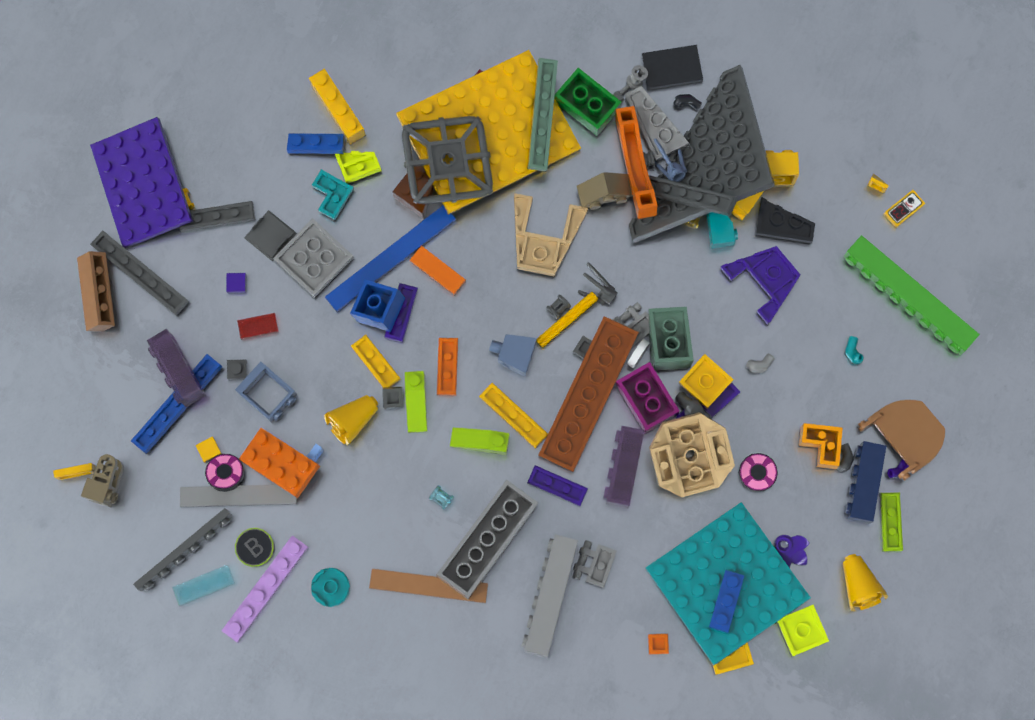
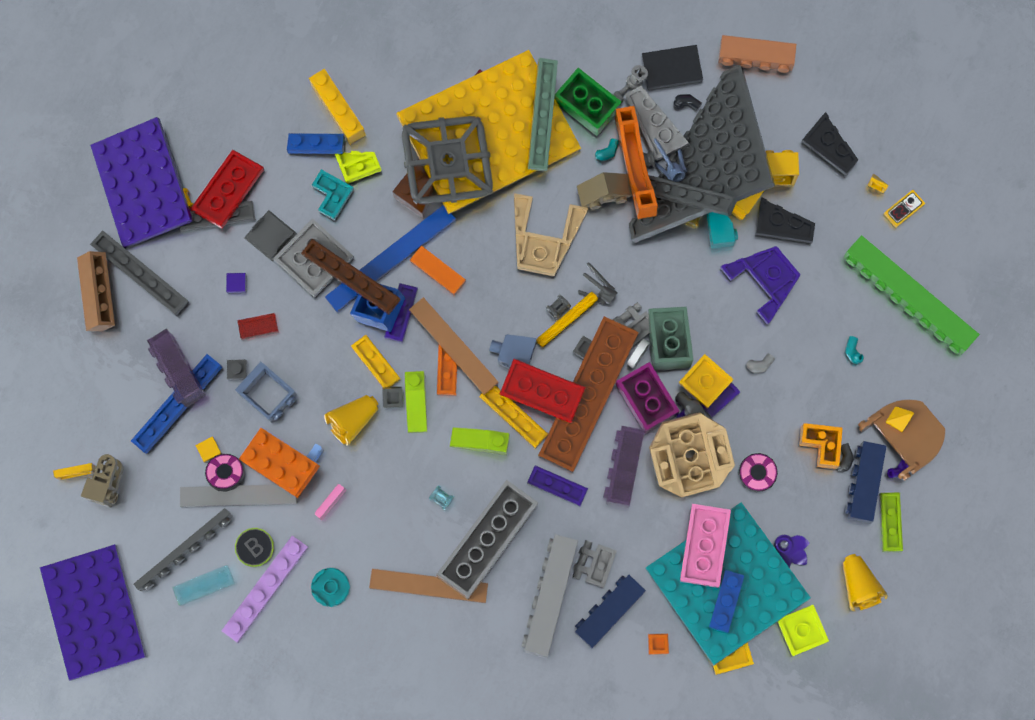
none -> dark purple plate [40,544,146,681]
none -> red tile [190,149,265,229]
none -> reddish brown tile [301,239,400,315]
none -> bright pink tile [315,484,347,520]
none -> medium nougat tile [409,297,499,395]
none -> red tile [499,359,586,423]
none -> dark blue brick [575,575,646,649]
none -> teal arm [595,138,619,161]
none -> bright pink plate [680,504,731,588]
none -> nougat brick [718,35,797,73]
none -> black wing [801,112,858,176]
none -> yellow slope [886,406,914,432]

